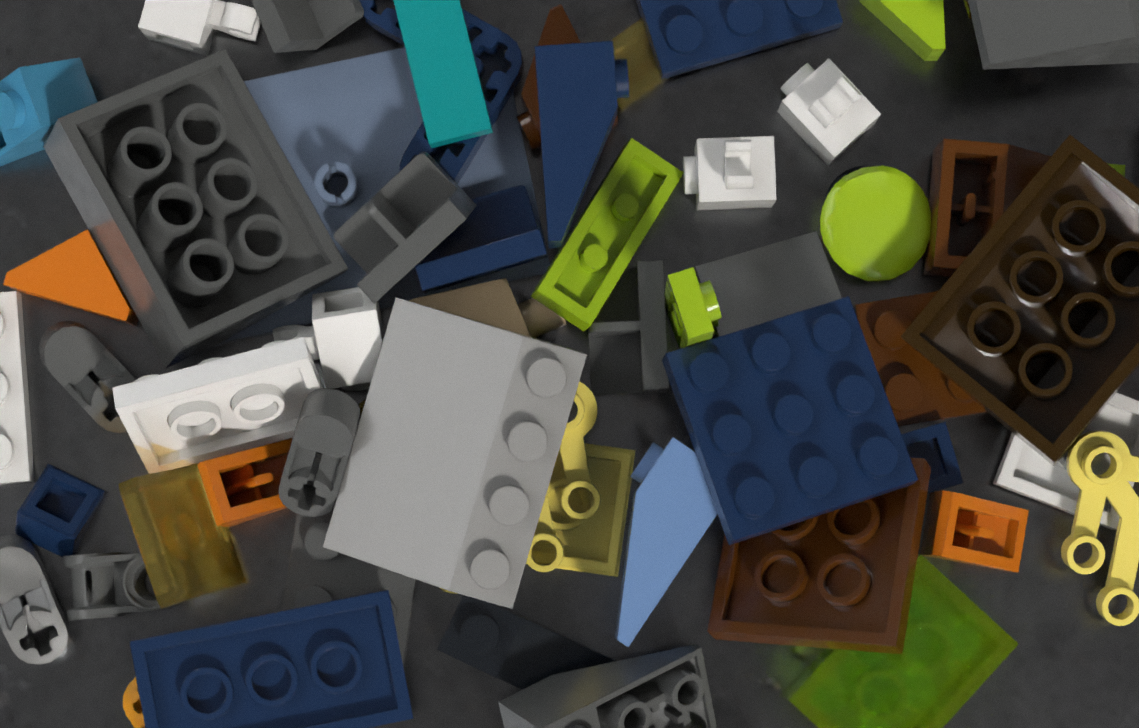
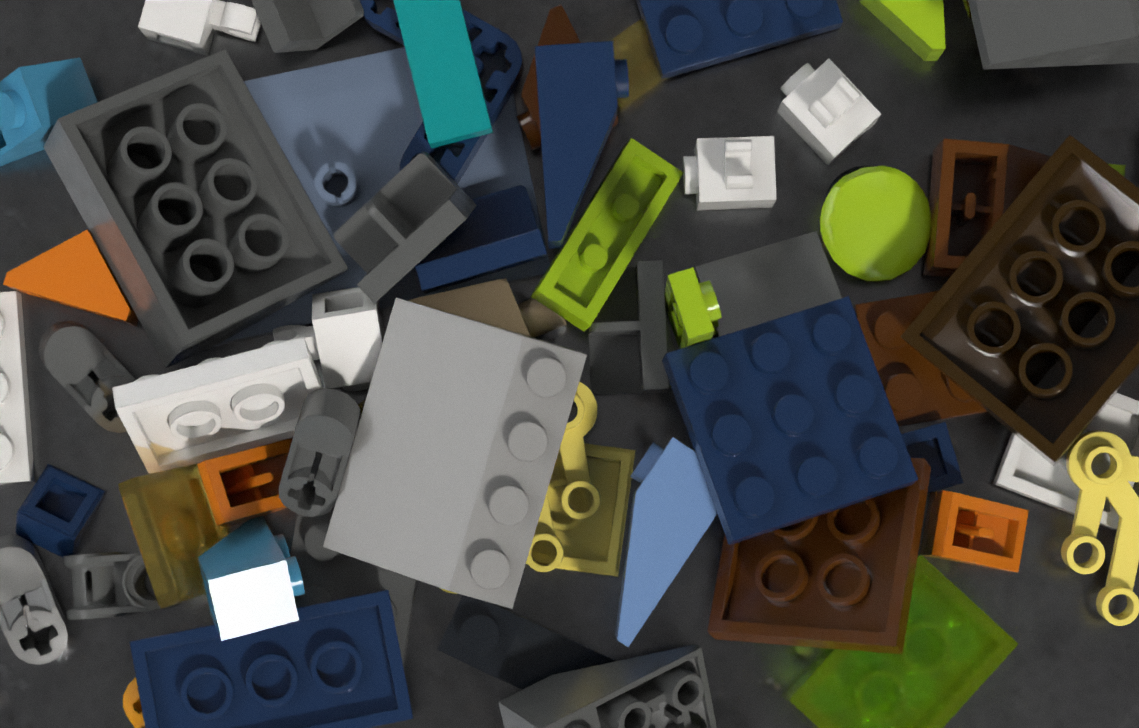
none -> slope [198,516,305,641]

